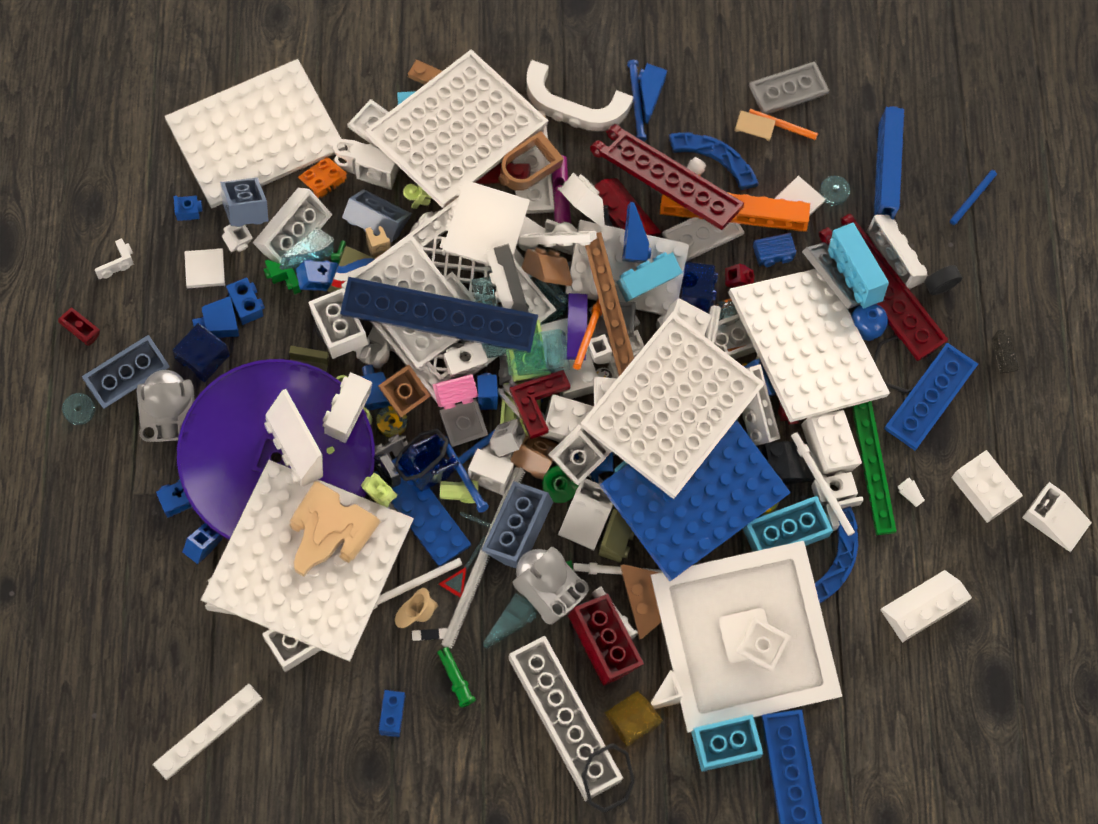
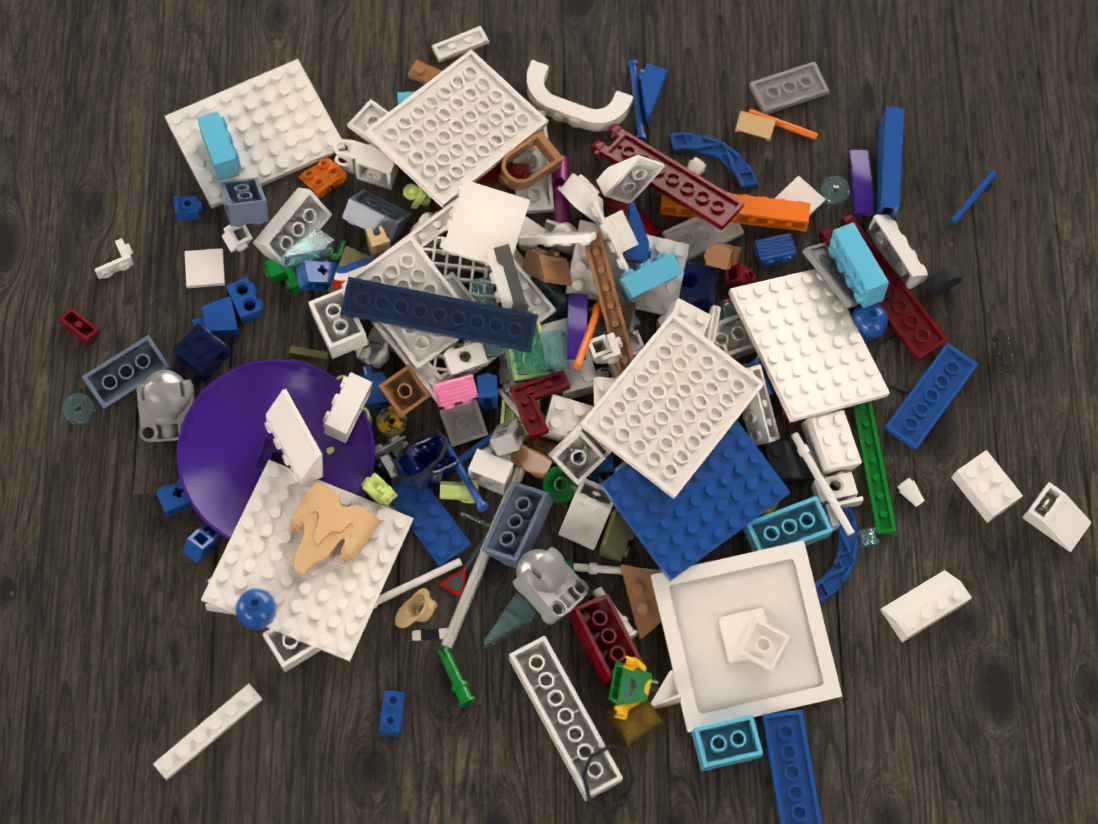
none -> medium azure brick [197,111,241,182]
none -> blue cylinder [236,588,277,630]
none -> white tile [432,26,488,63]
none -> white bracket [591,201,638,272]
none -> white slope [596,155,665,204]
none -> white bracket [602,332,623,365]
none -> green torso [609,656,658,720]
none -> medium nougat arch [704,242,741,270]
none -> dark purple slope [849,150,874,216]
none -> clear light blue wheel [857,528,880,548]

